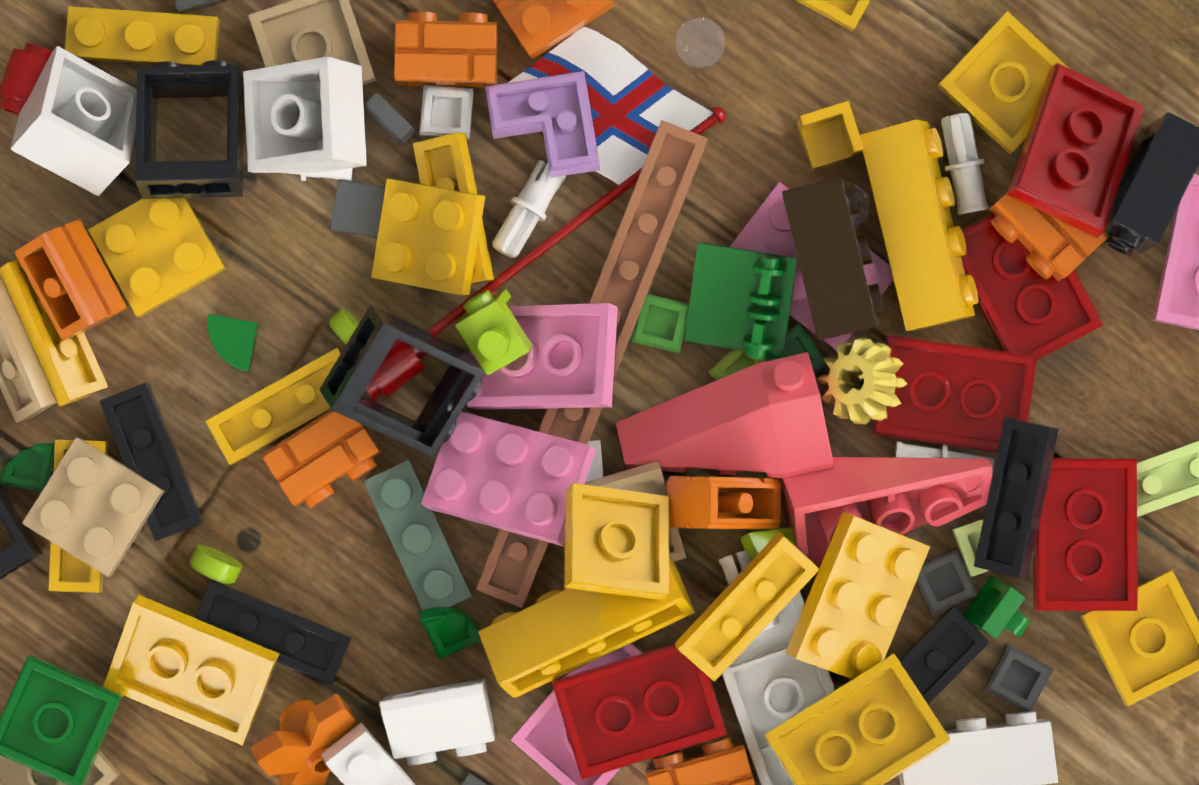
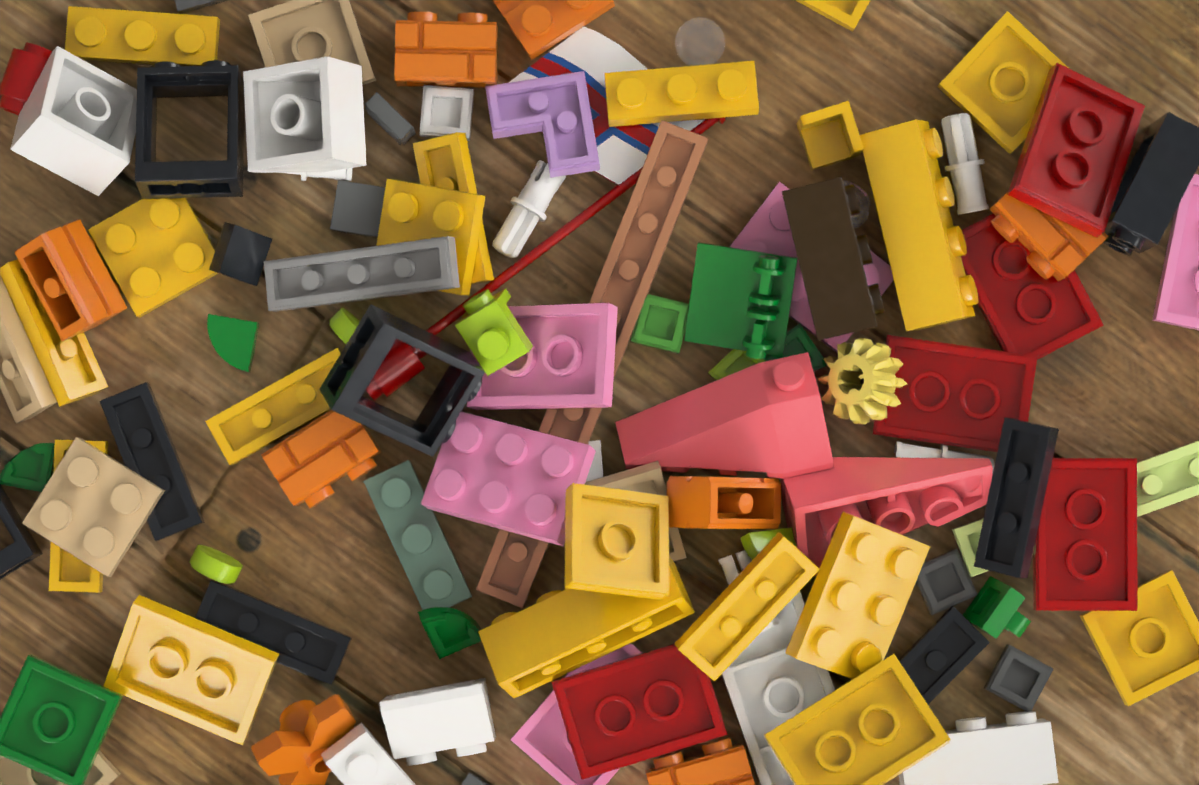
none -> black tile [209,222,272,286]
none -> light grey tile [264,236,460,312]
none -> yellow plate [604,61,759,127]

